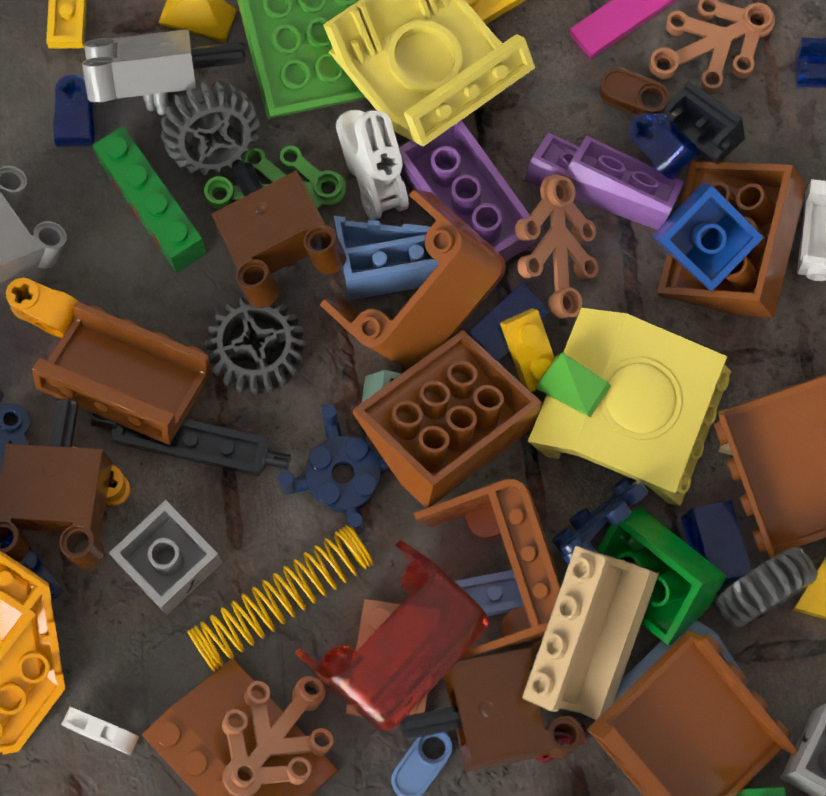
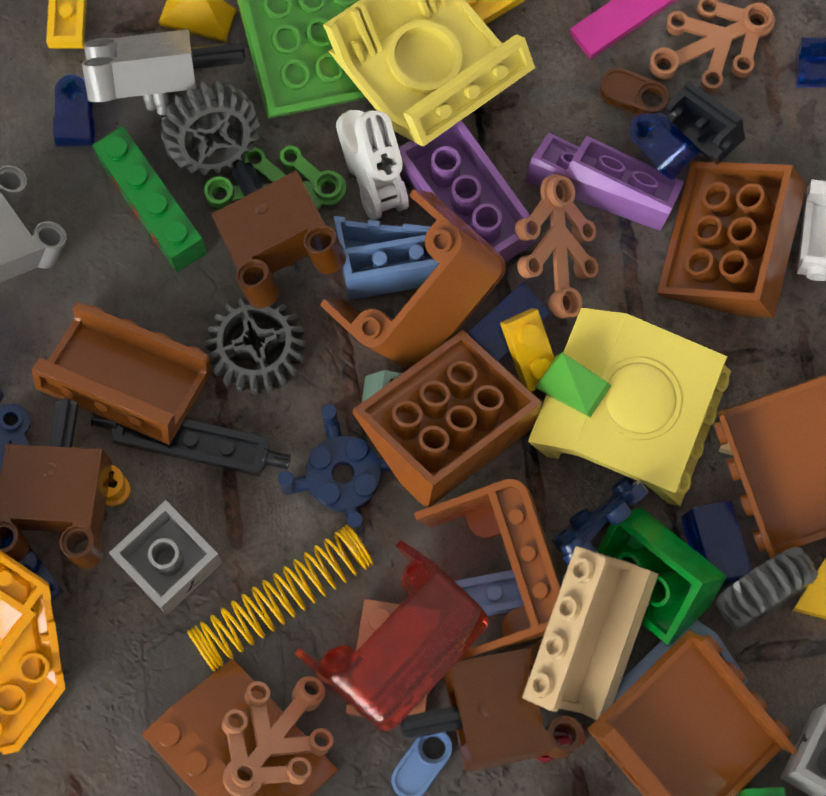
light orange piece [5,277,79,338] -> none
white piece [61,707,139,755] -> none
blue slope [651,183,764,292] -> none

